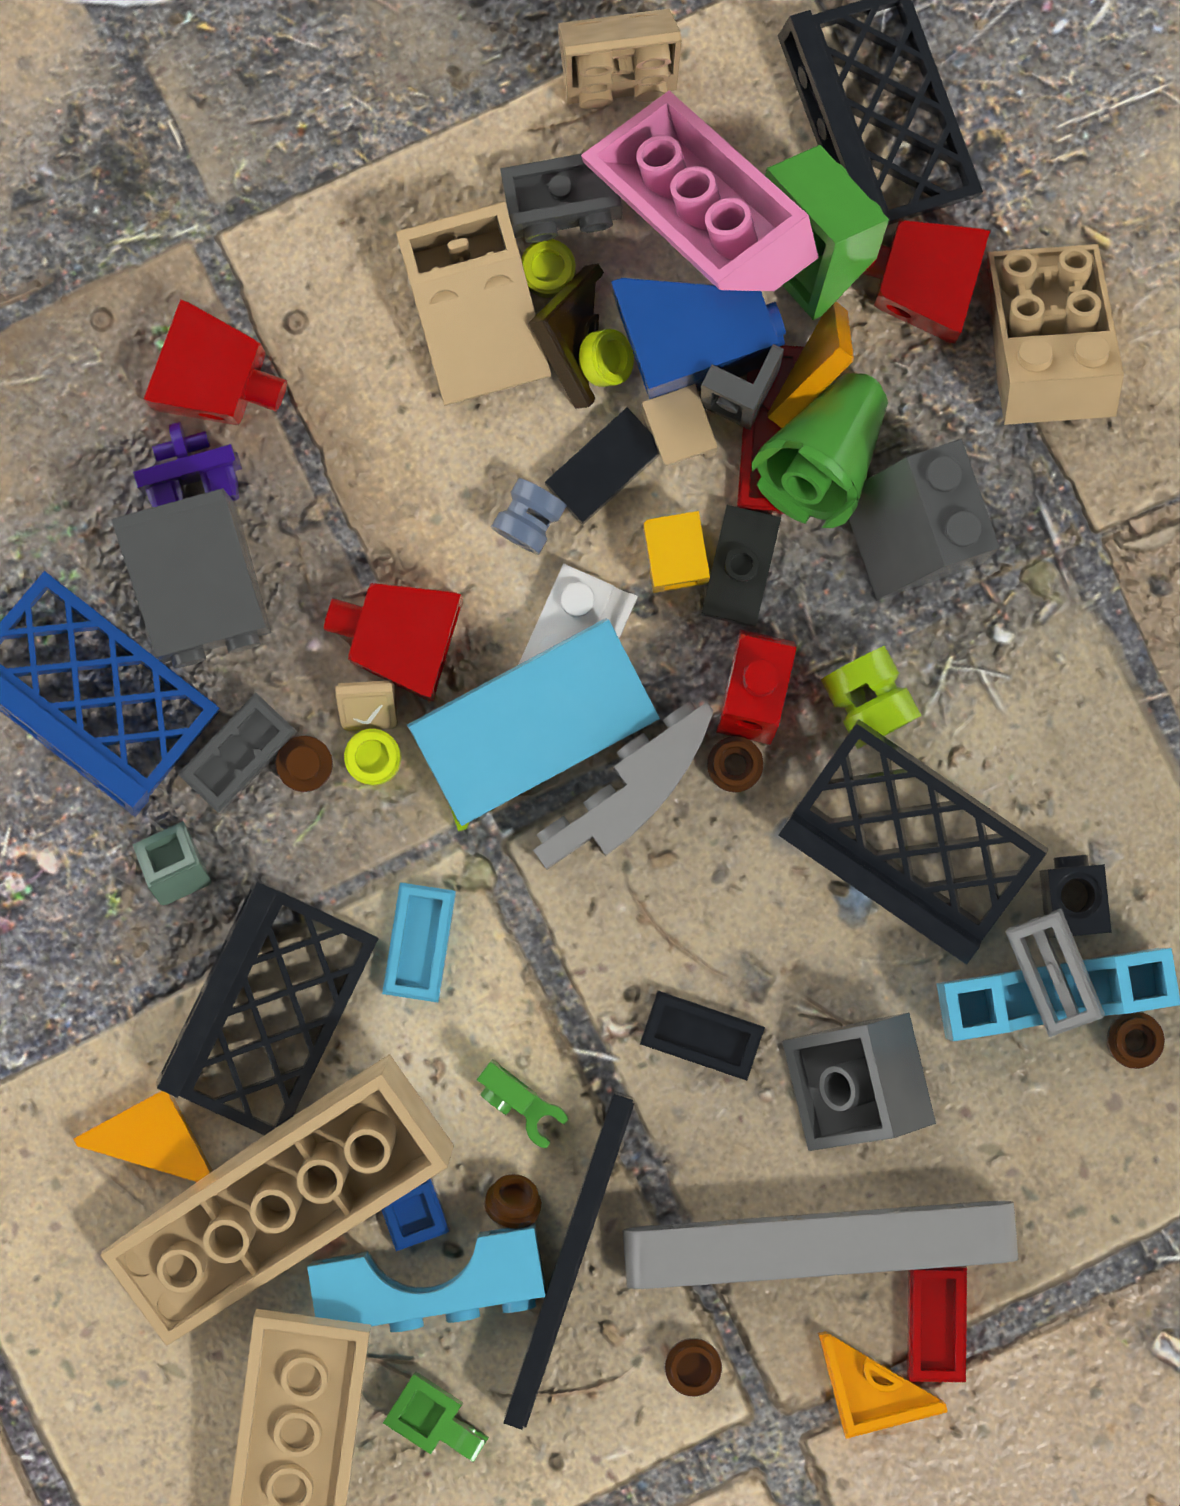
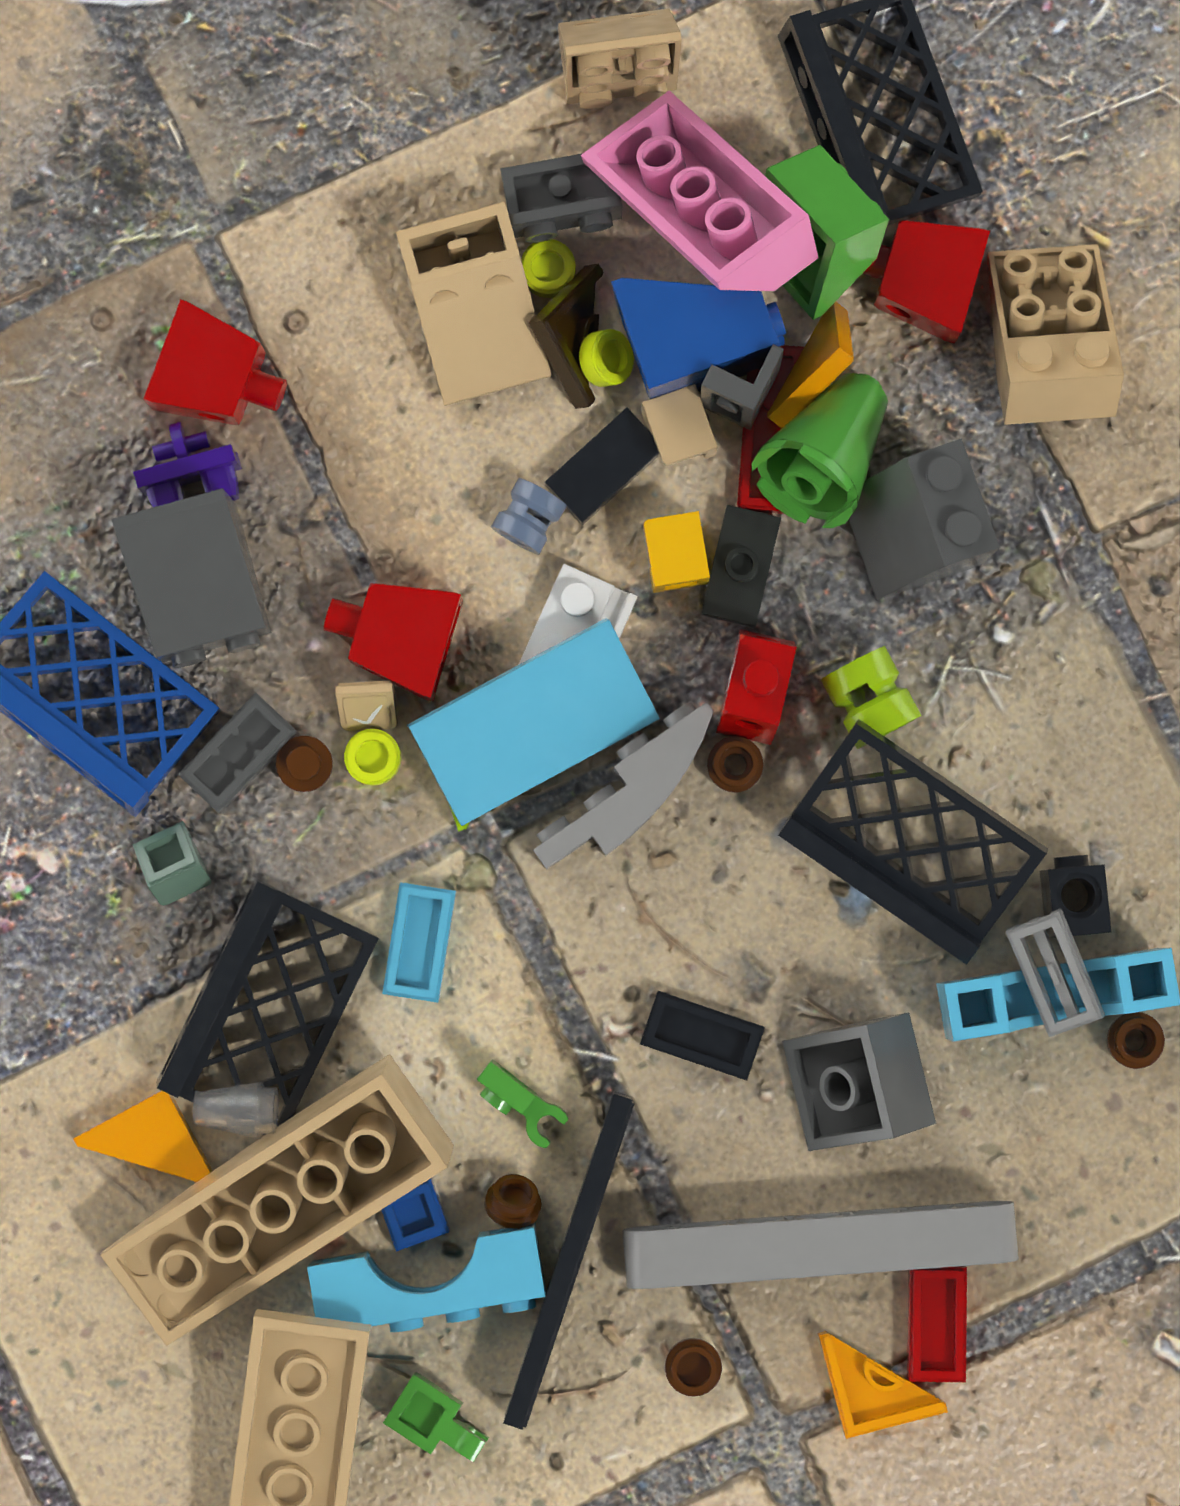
none -> clear cone [193,1081,279,1139]

